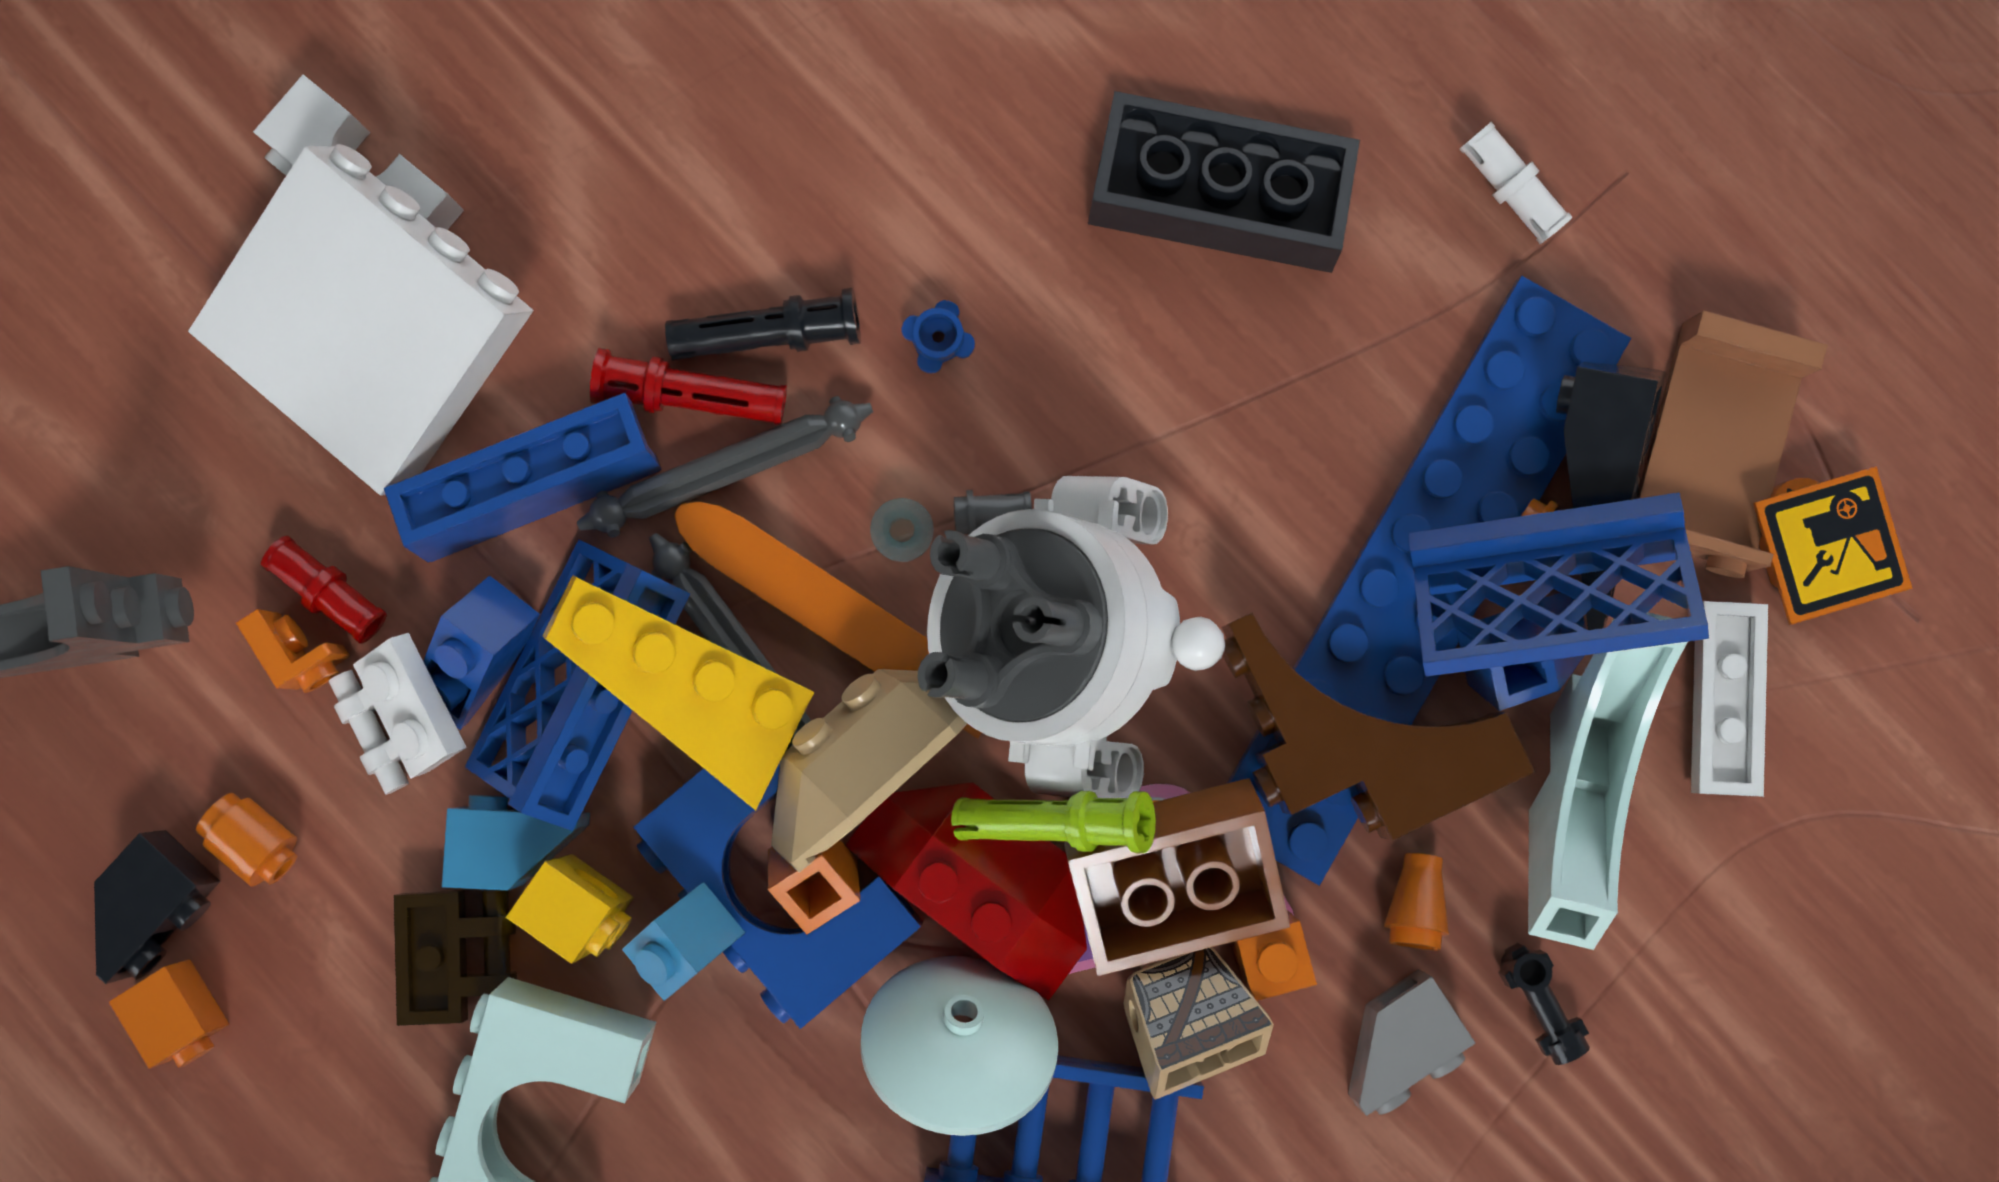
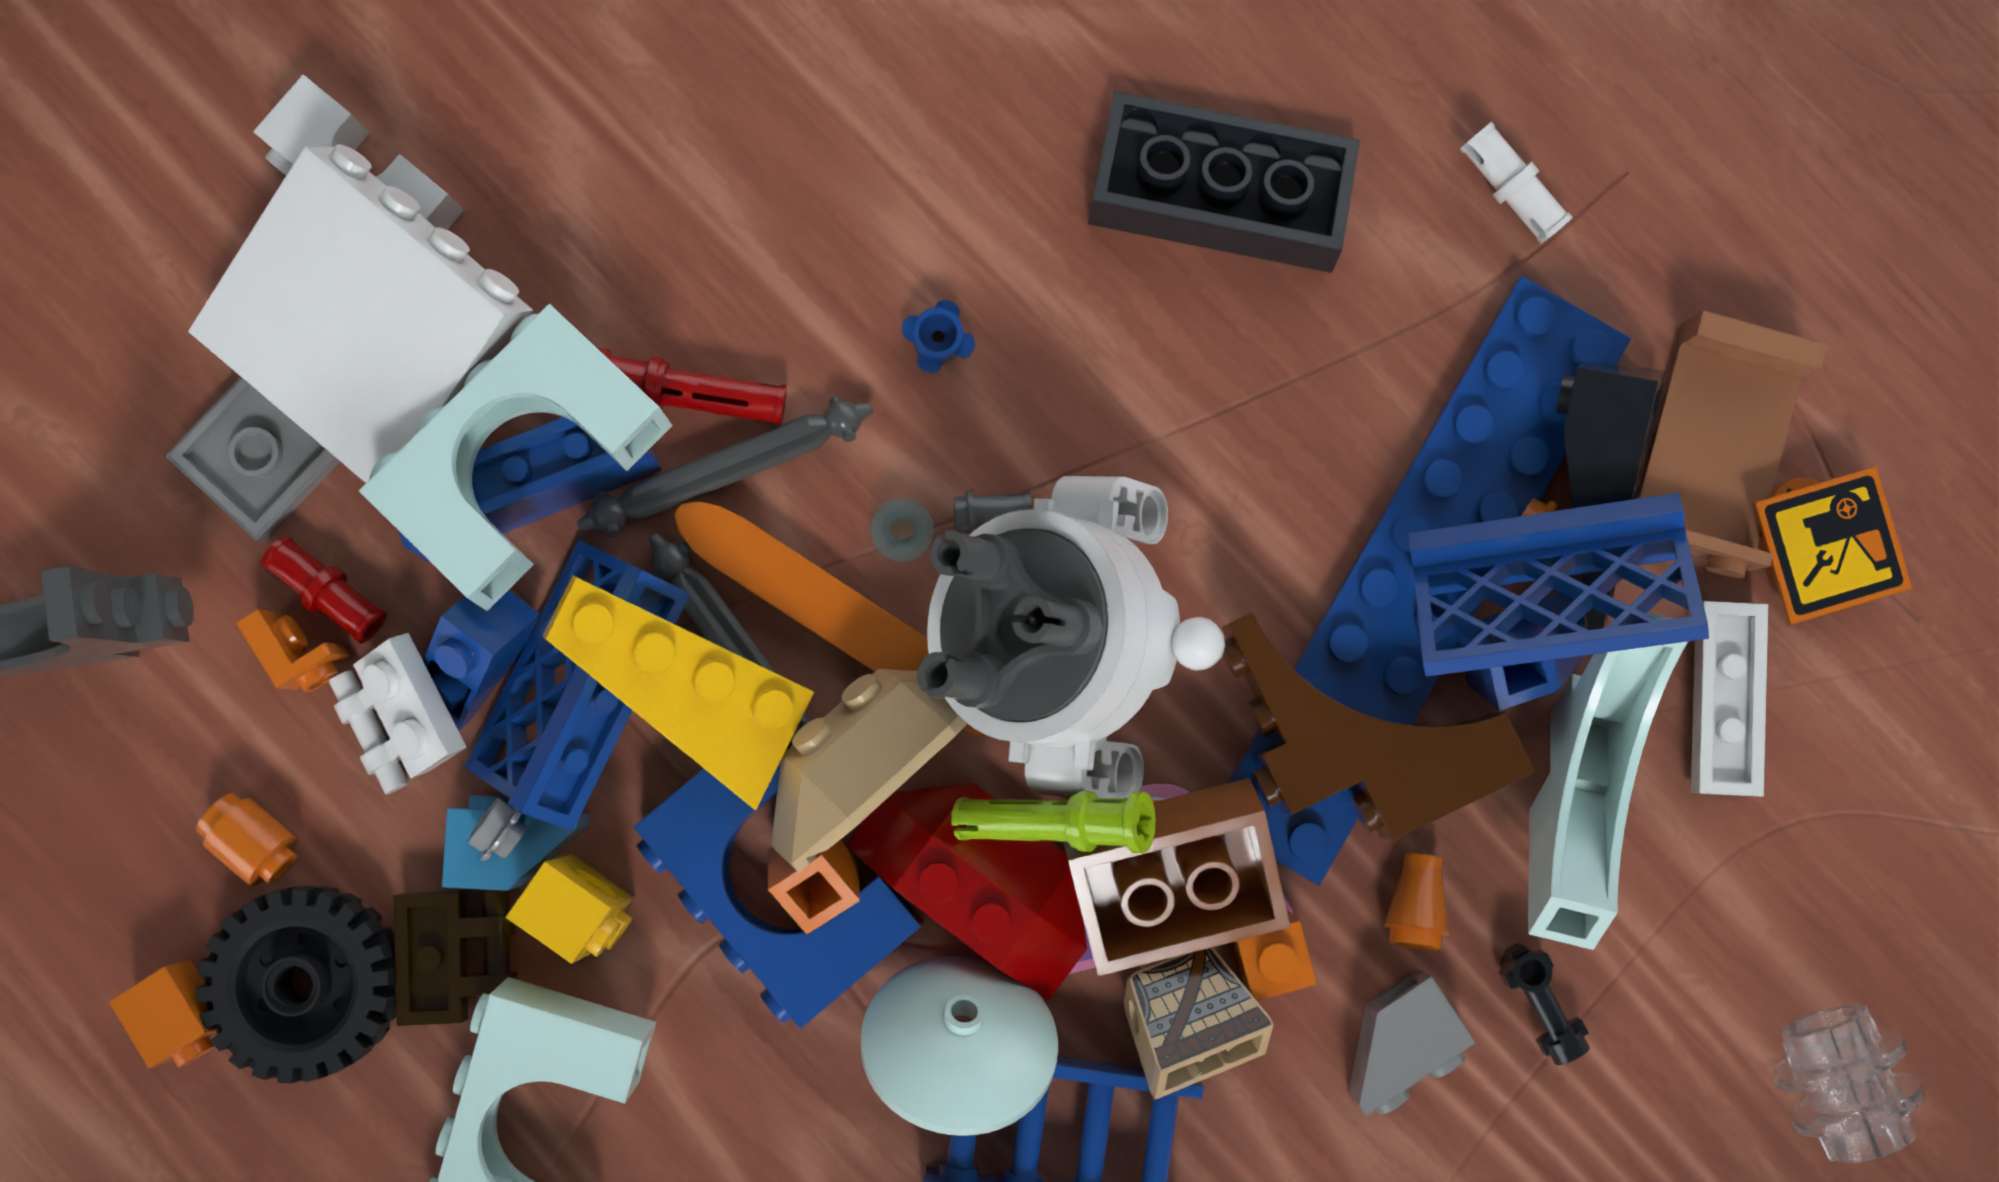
black slope [94,830,221,984] -> none
dark azure slope [622,882,745,1001] -> none
black pin [665,288,861,361] -> none
none -> light grey tile [165,376,340,543]
none -> black wheel [196,886,396,1084]
none -> light aqua arch [359,304,673,611]
none -> light grey plate [466,798,527,861]
none -> clear piece [1772,1005,1926,1163]

